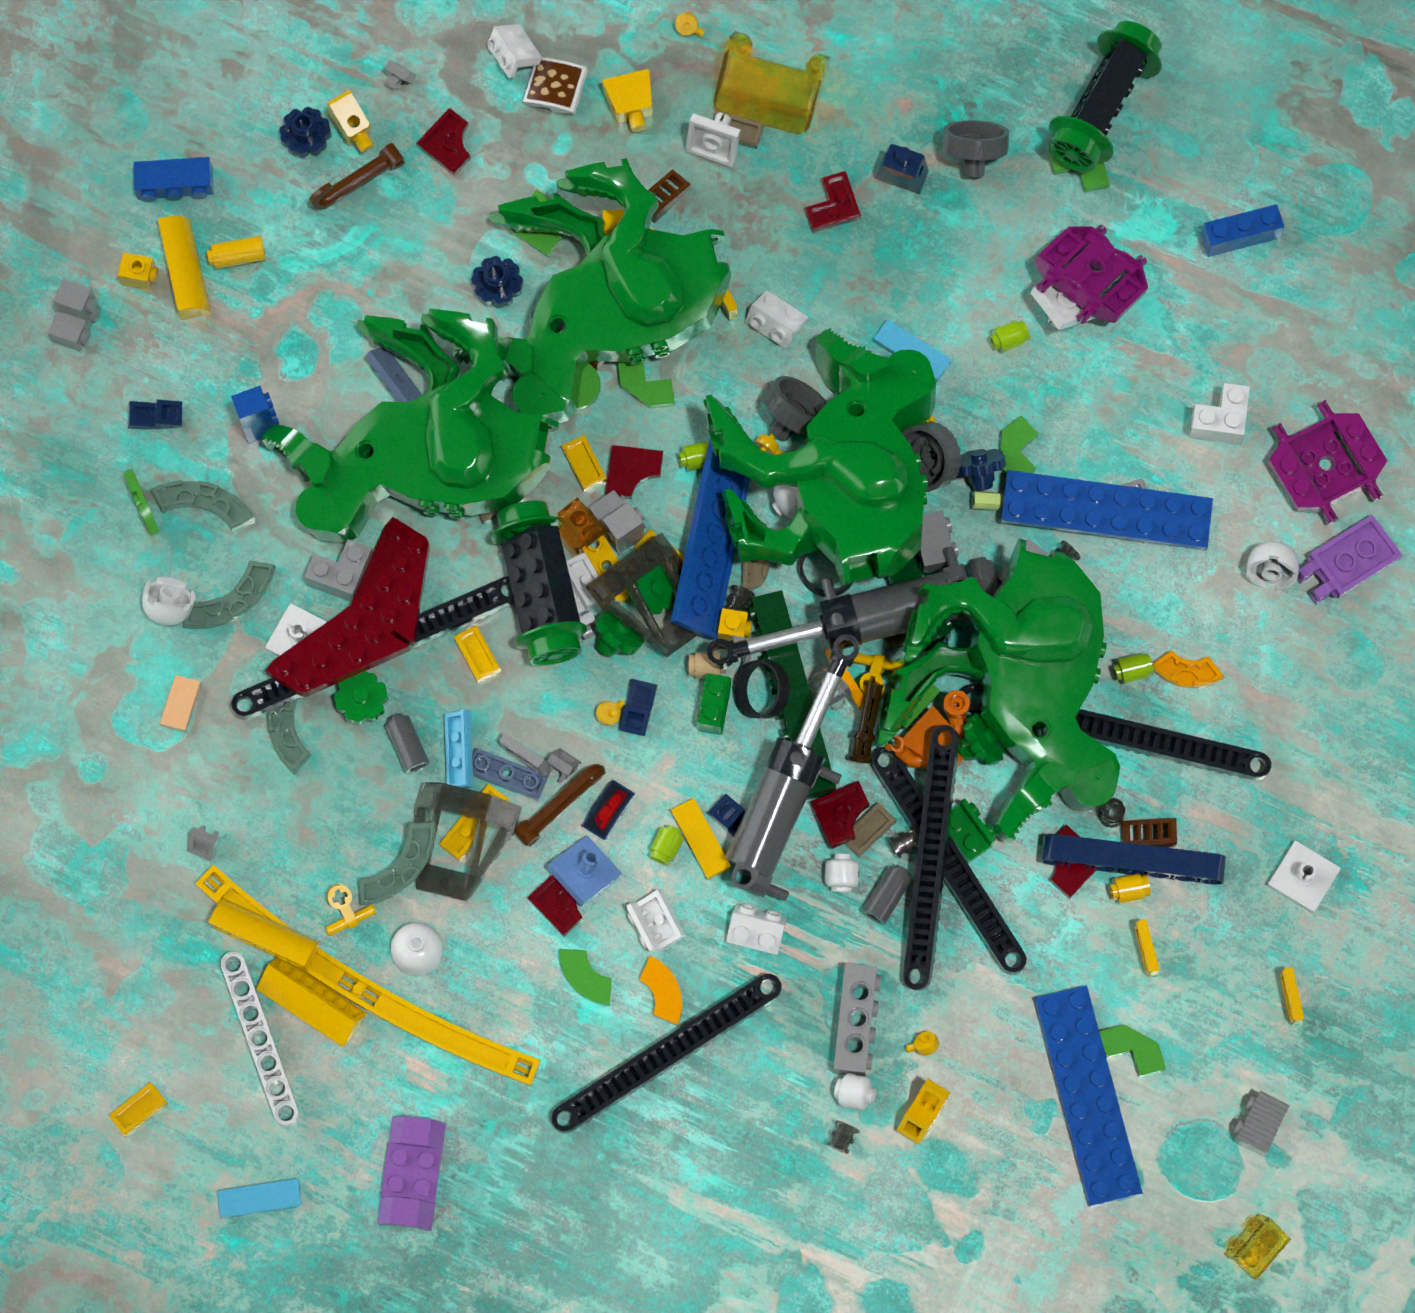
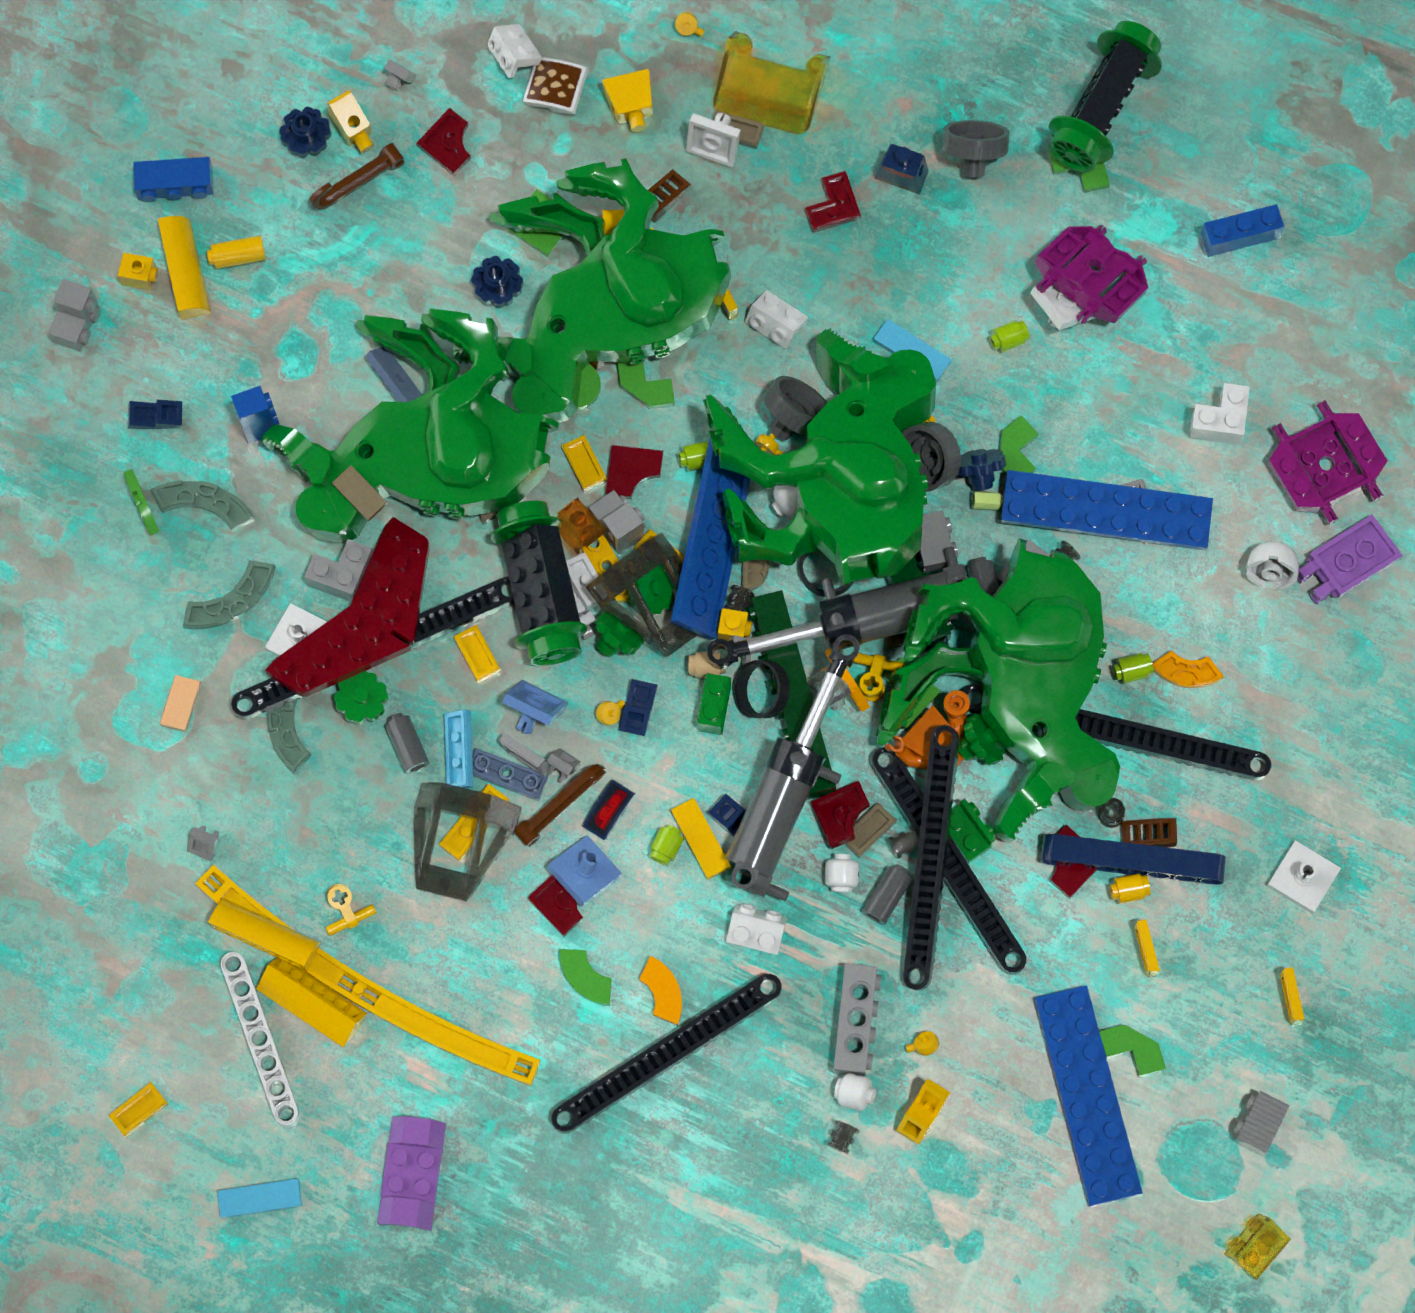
white cylinder [142,577,196,626] -> none
sand green tile [359,821,436,905] -> none
white cylinder [390,922,444,977] -> none
white bracket [626,890,686,952] -> none
dark brown pin [848,682,883,763] -> none
none -> dark tan tile [332,465,388,521]
none -> medium blue tile [502,680,569,734]

